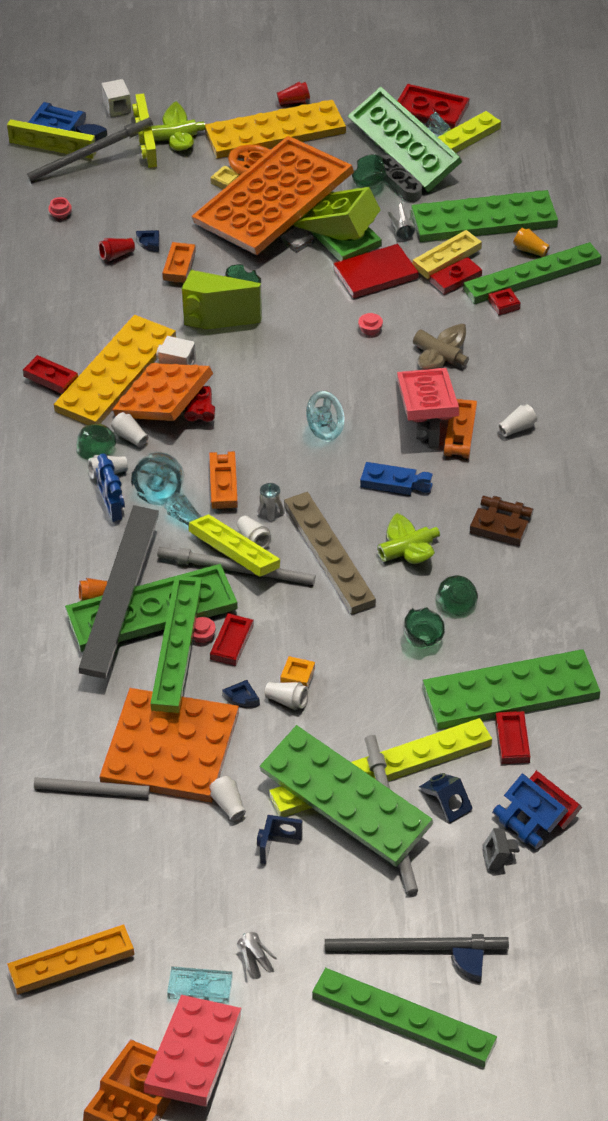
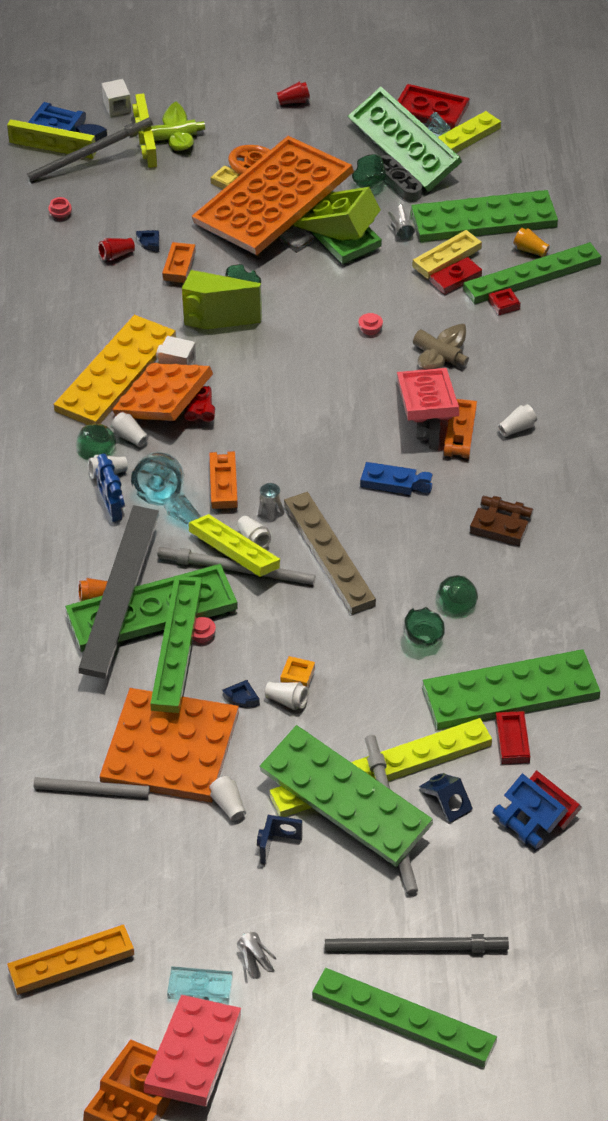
red plate [23,355,78,394] -> none
yellow plate [205,100,346,159] -> none
red tile [210,613,254,666] -> none
clear light blue piece [306,391,345,441] -> none
red tile [333,244,419,298] -> none
lime plant [377,513,440,564] -> none
dark blue tile [452,947,484,982] -> none
dark grey tile [482,828,520,871] -> none

